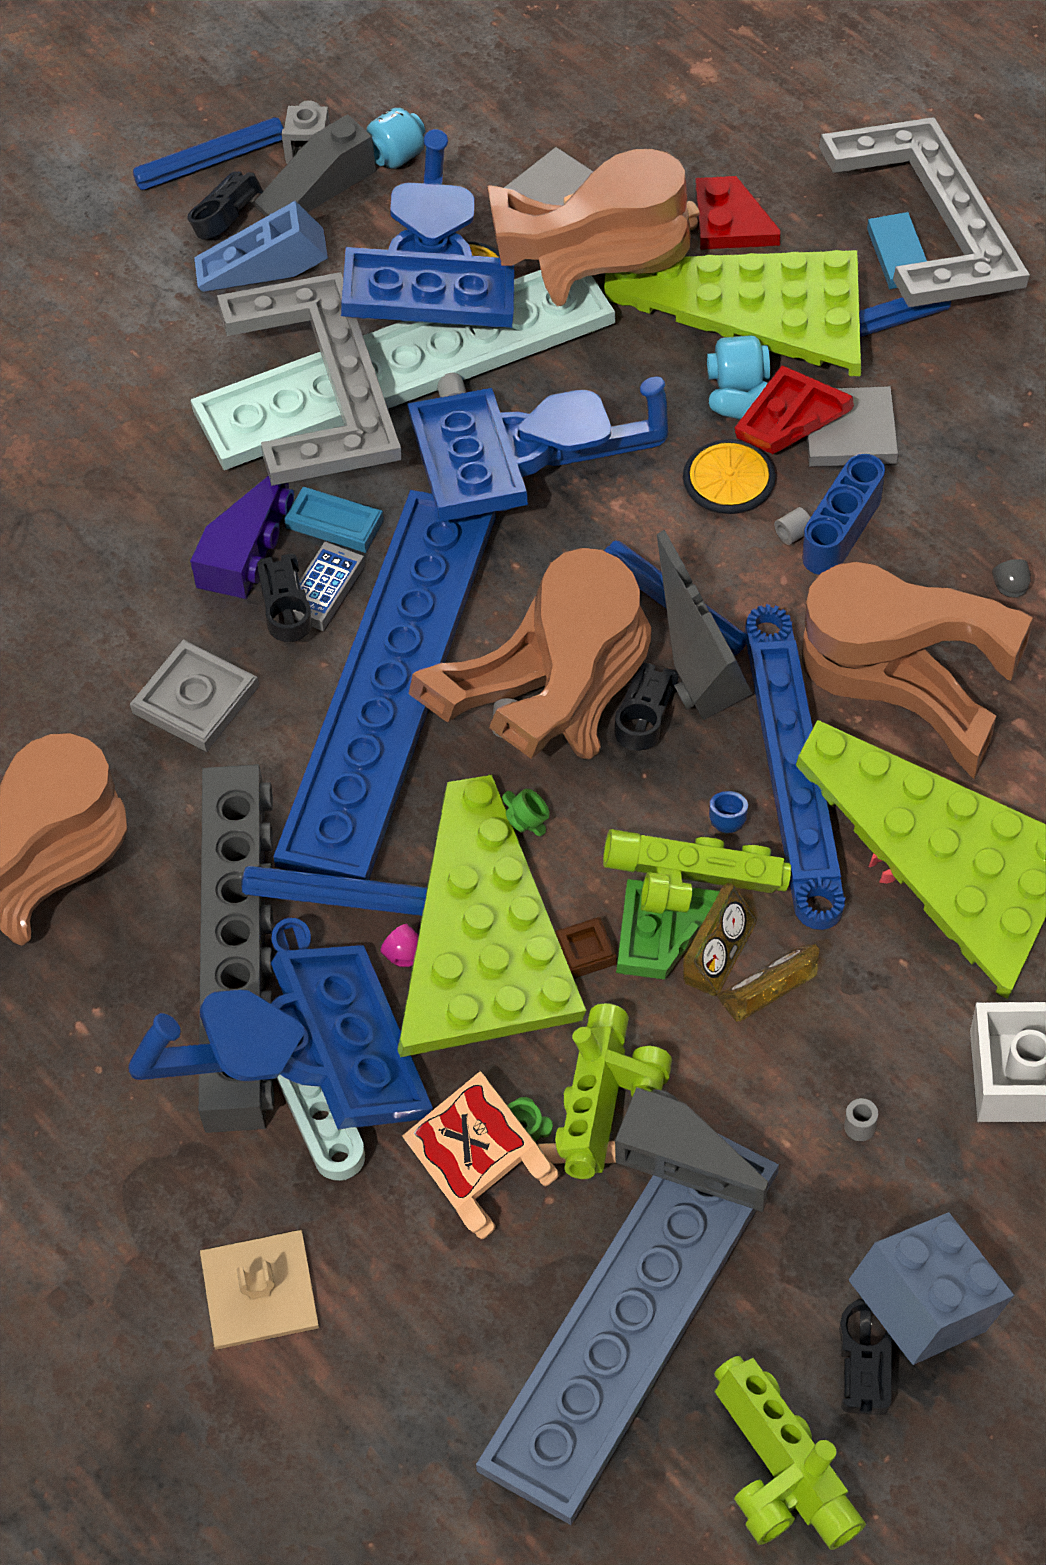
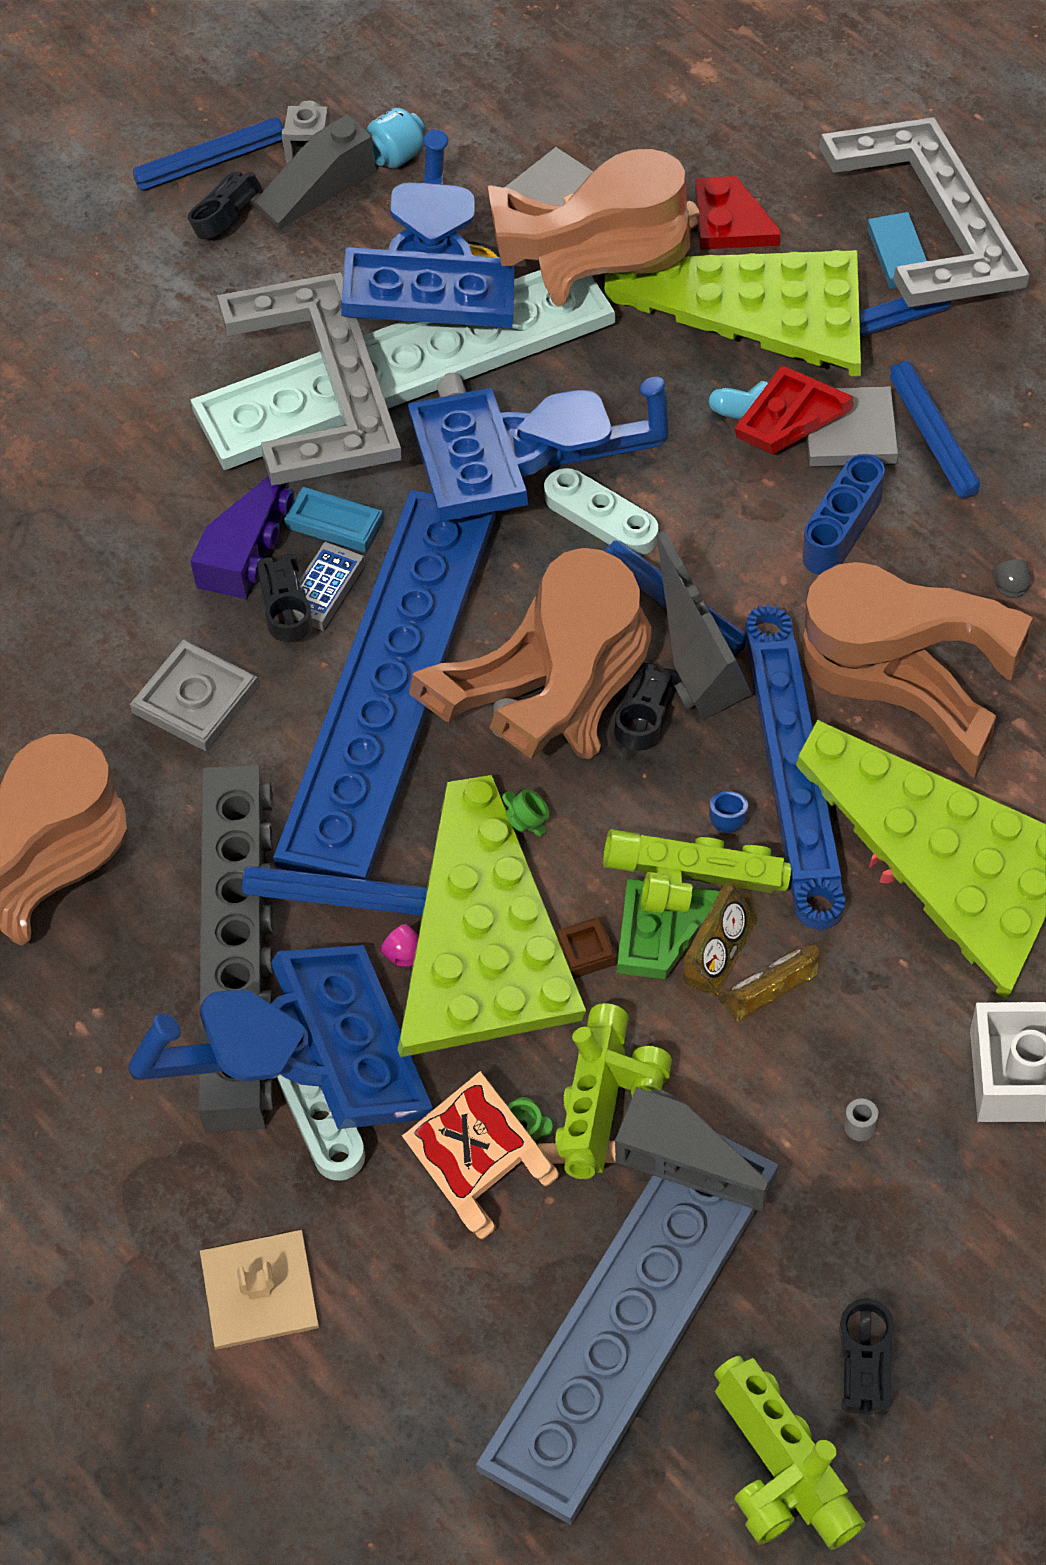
medium blue slope [194,201,328,292] -> none
blue hinge [272,918,311,952] -> none
yellow wheel [683,439,776,514] -> none
medium azure head [707,335,770,392] -> none
light grey piece [774,507,811,545] -> none
sand blue brick [849,1212,1015,1365] -> none
none -> light aqua plate [544,468,658,556]
none -> blue axle [890,361,980,499]

